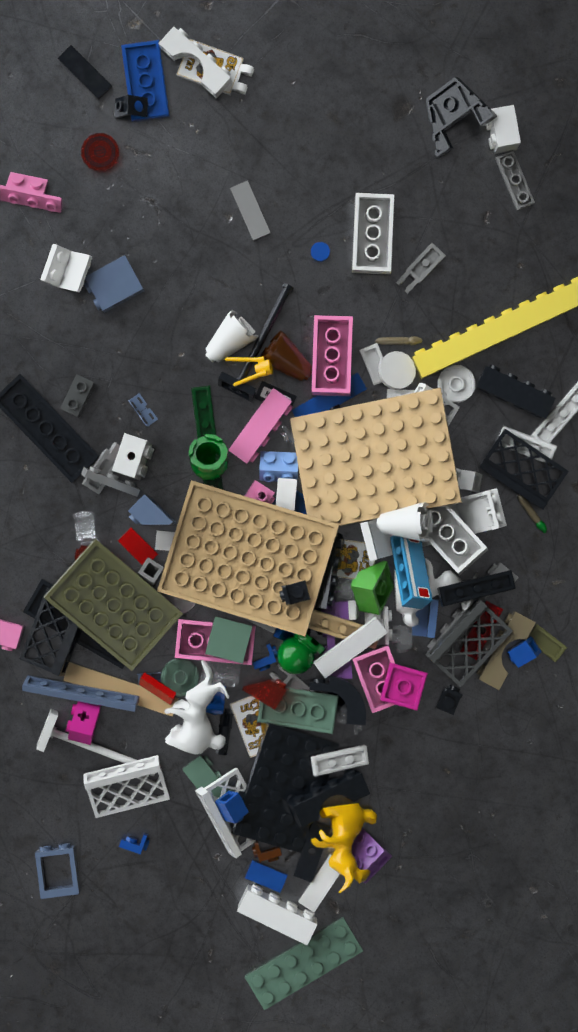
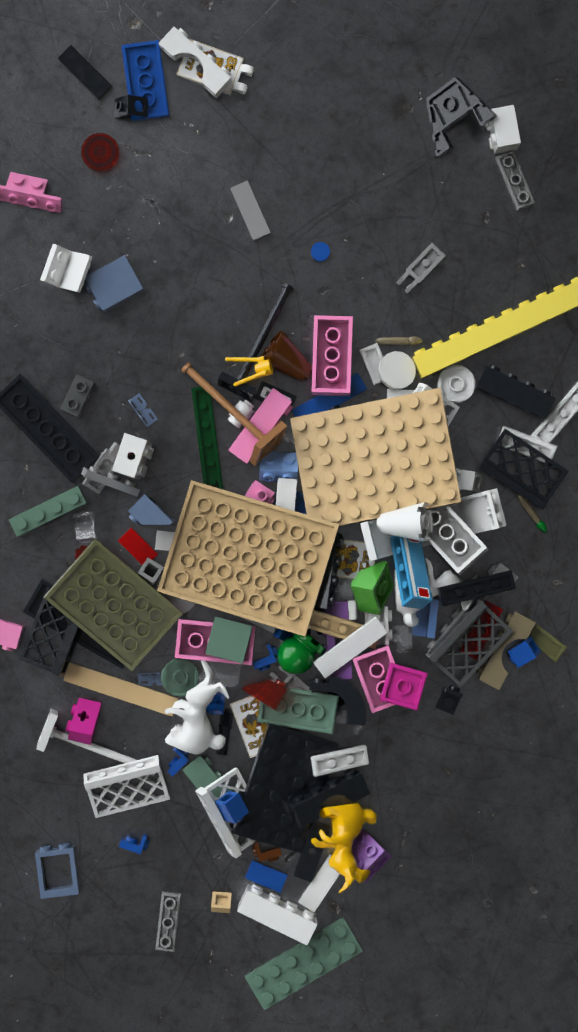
sand blue tile [22,675,140,712] -> none
red tile [139,673,176,705] -> none
green tile [189,434,228,480] -> none
white cone [206,310,258,362] -> none
black bracket [279,580,310,606] -> none
white brick [352,193,394,274] -> none
none -> sand green arch [9,486,88,537]
none -> light grey tile [155,891,181,952]
none -> blue bracket [167,747,190,777]
none -> medium nougat tile [181,362,287,466]
none -> tan plate [211,892,232,913]
none -> white brick [227,400,255,429]

